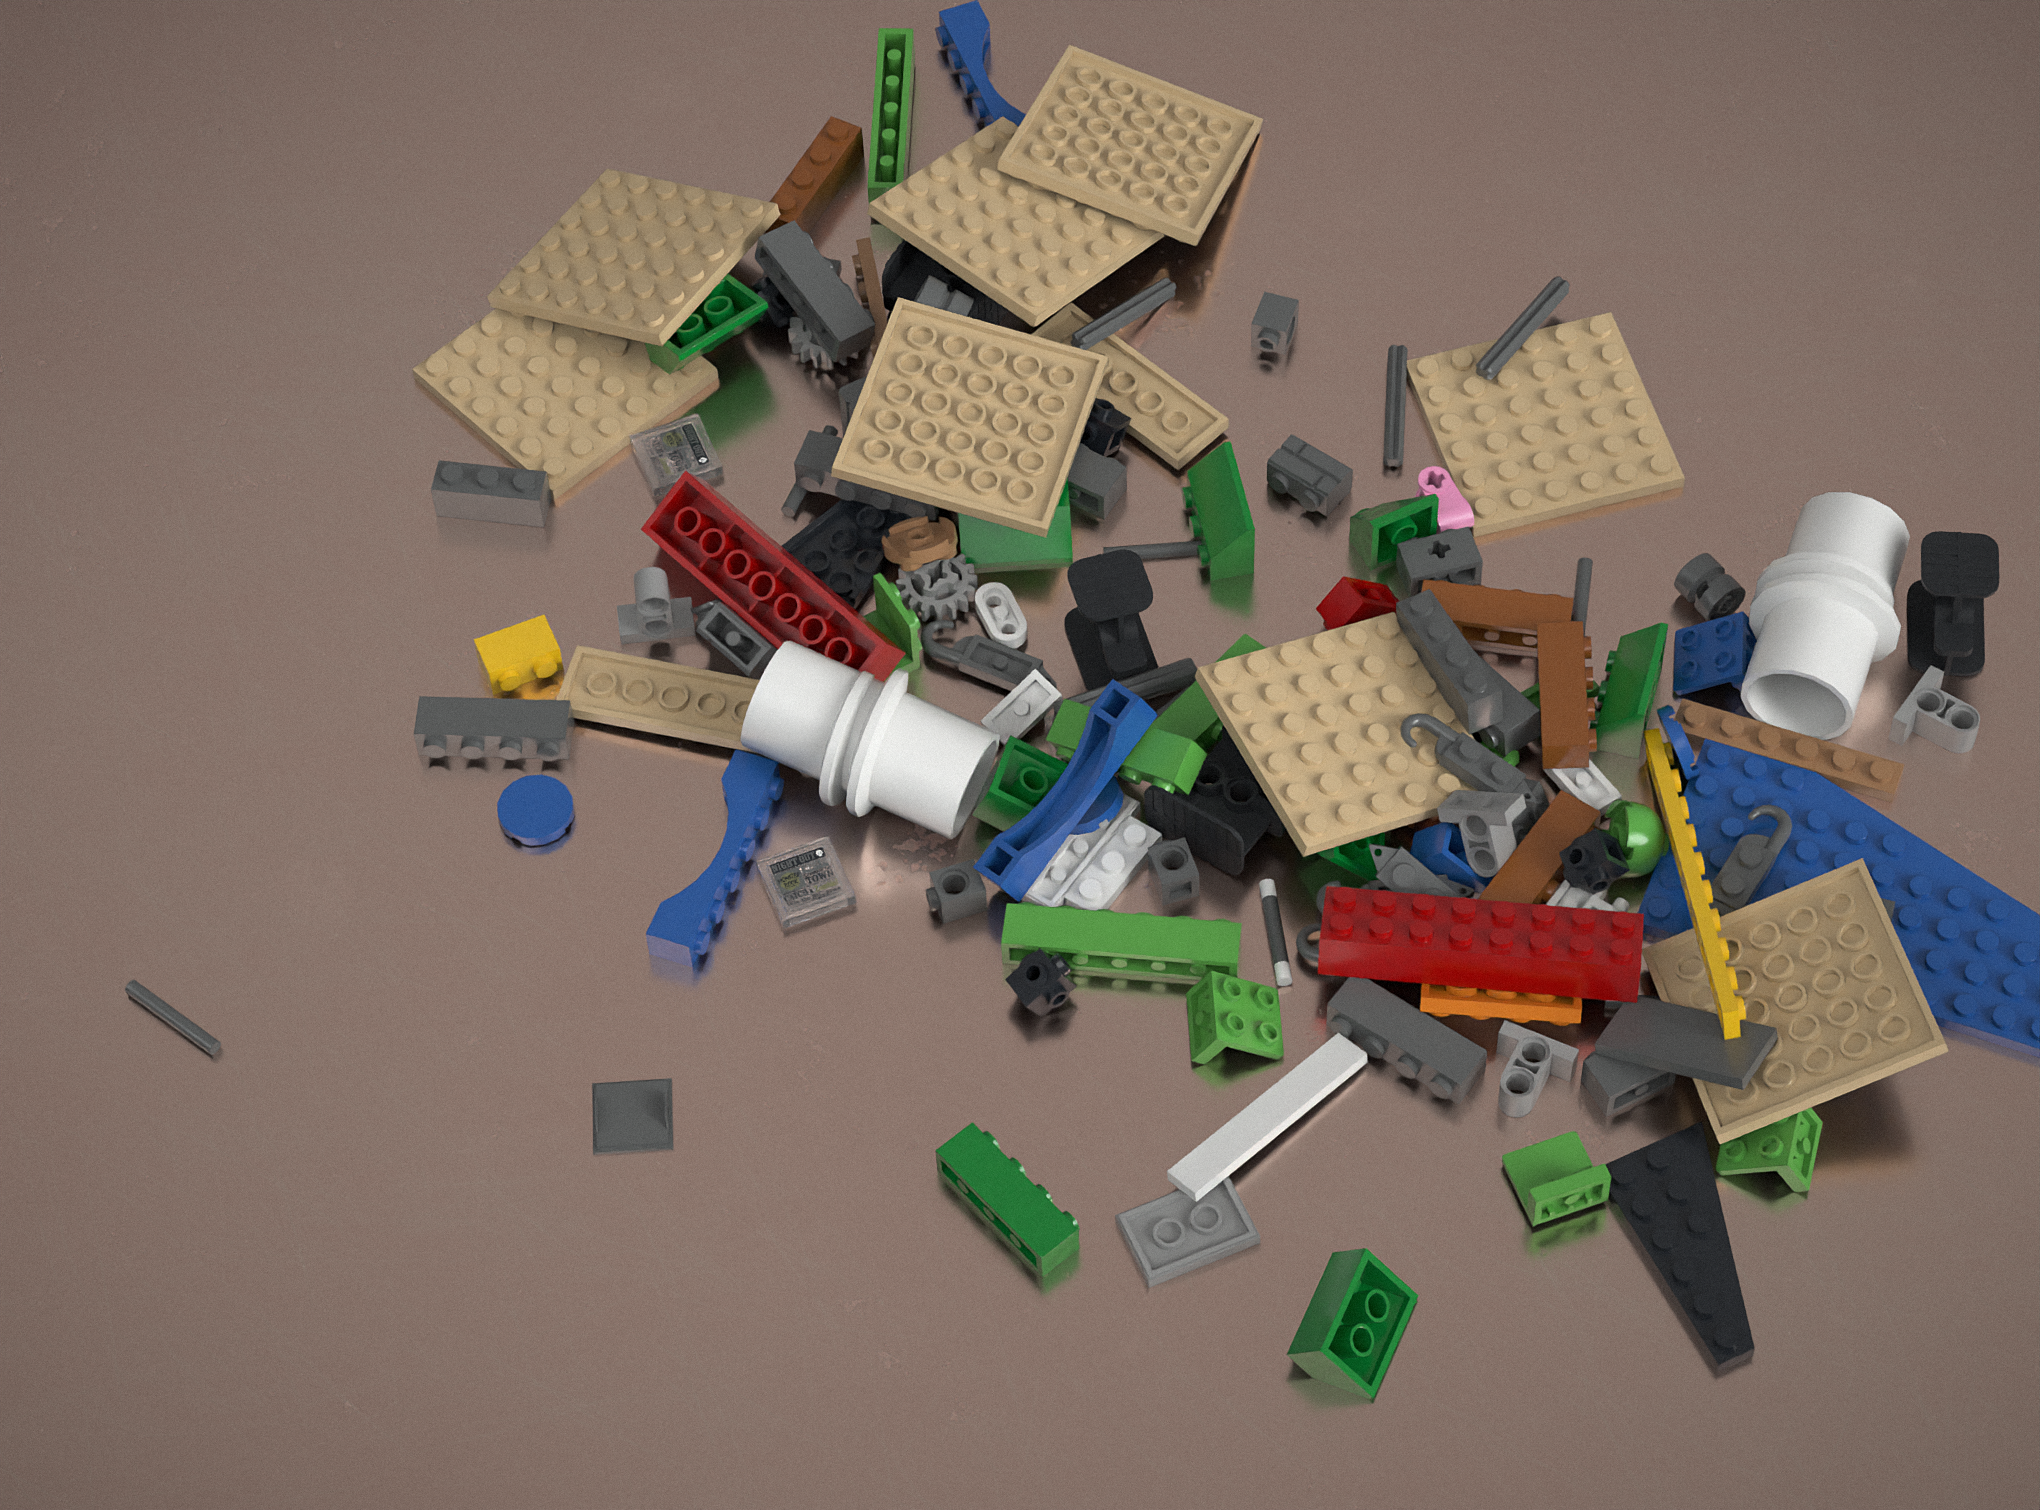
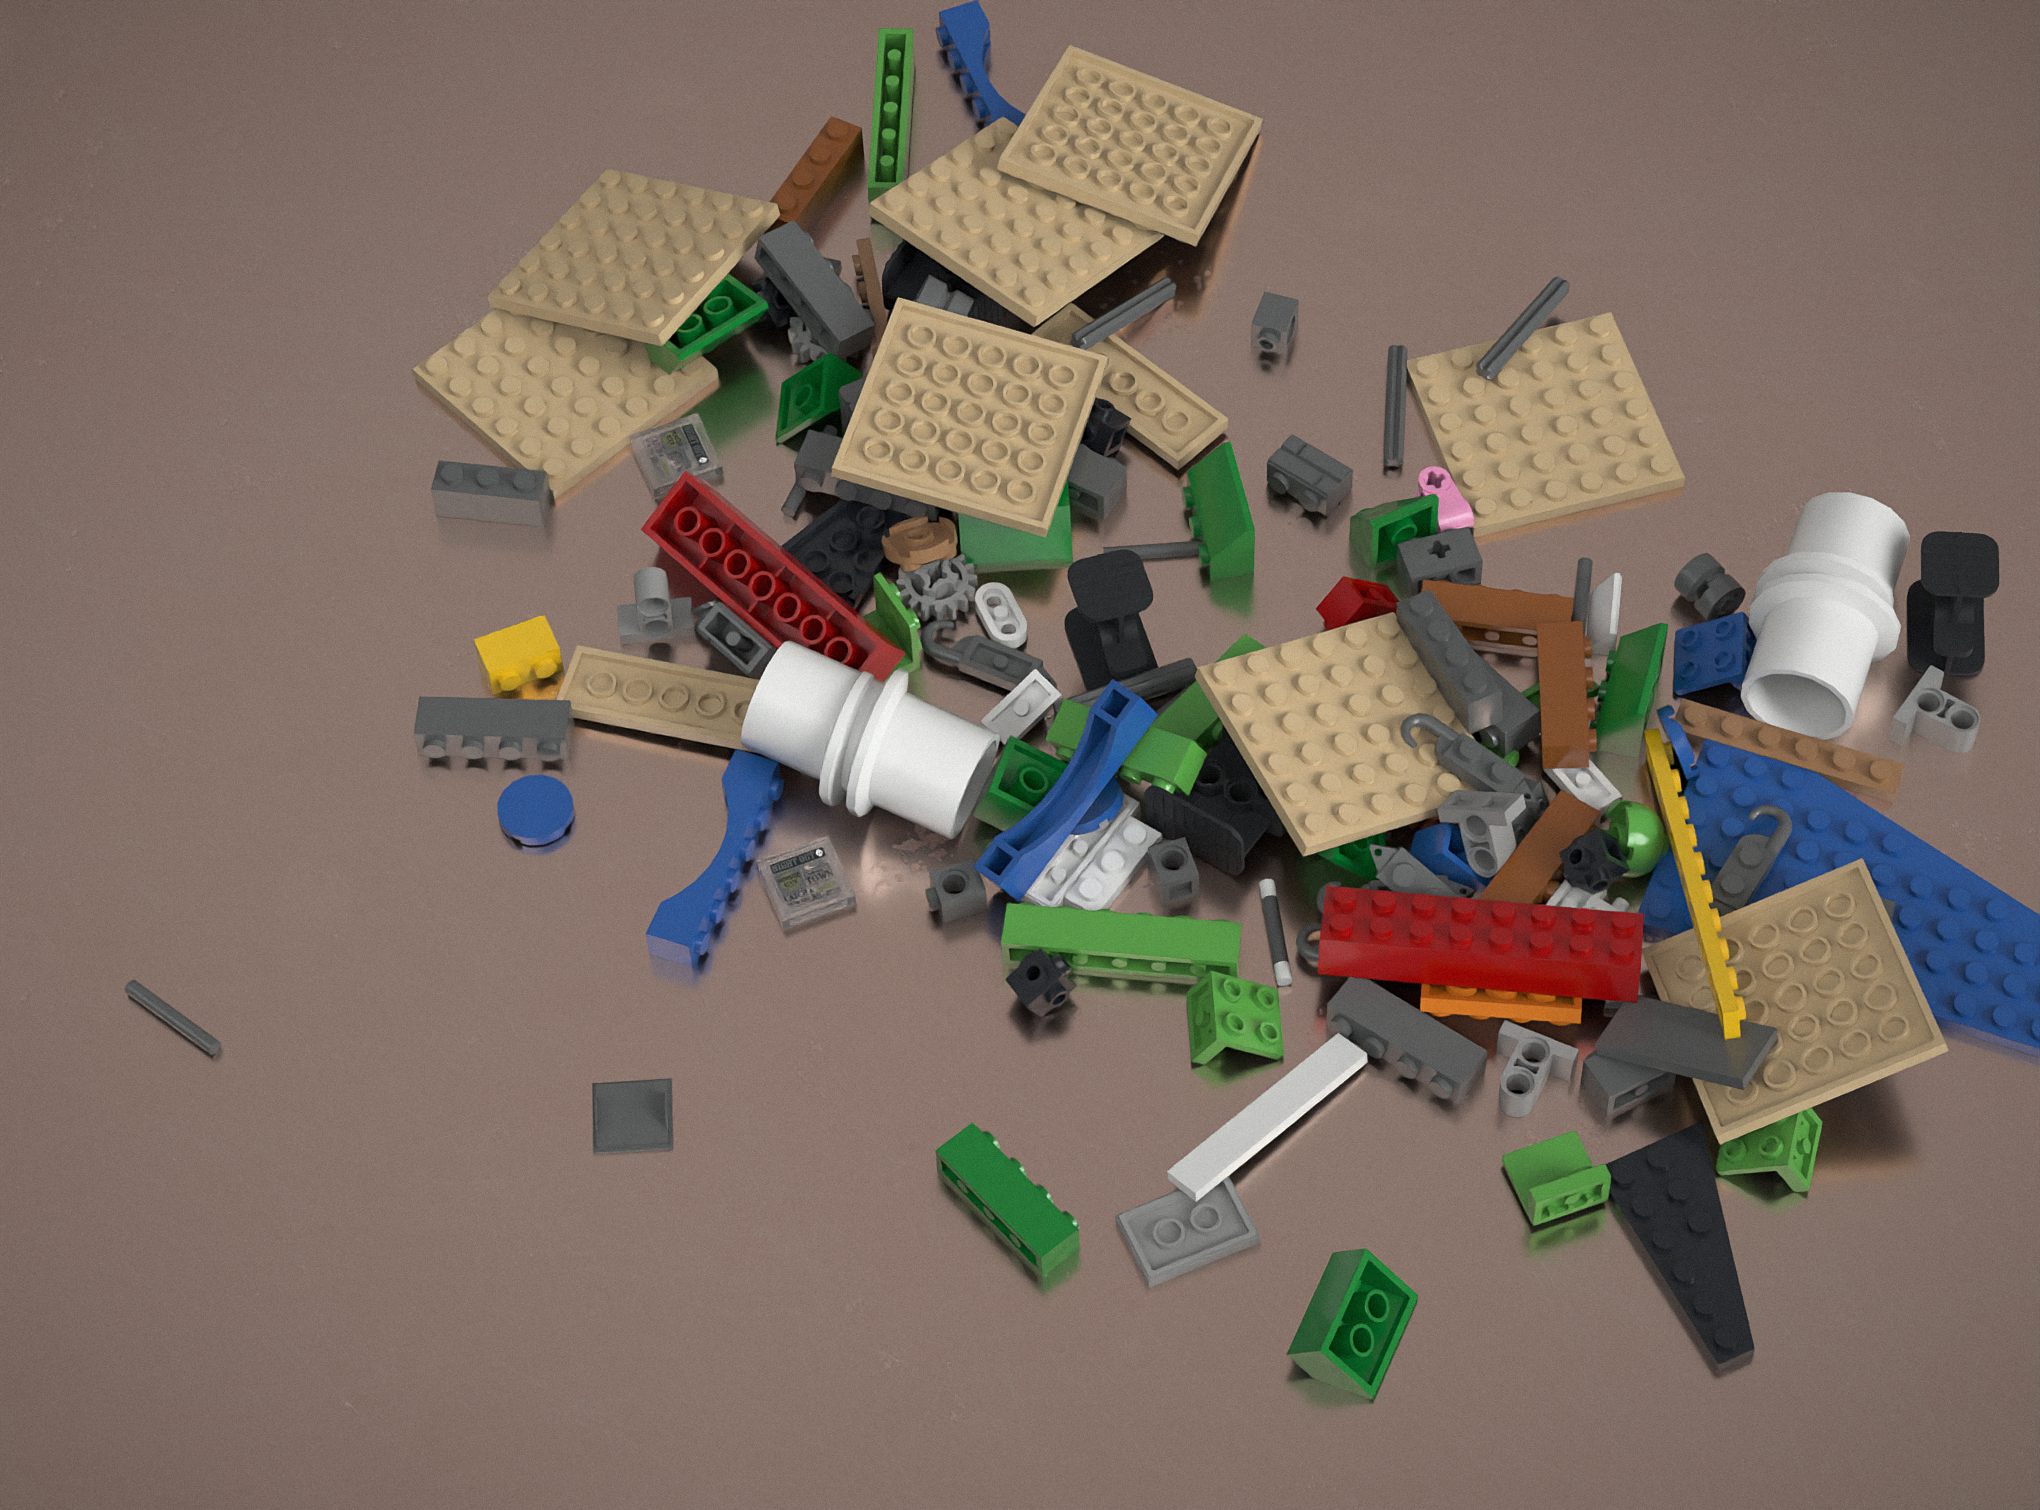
none -> green slope [775,352,862,443]
none -> white slope [1587,573,1622,655]

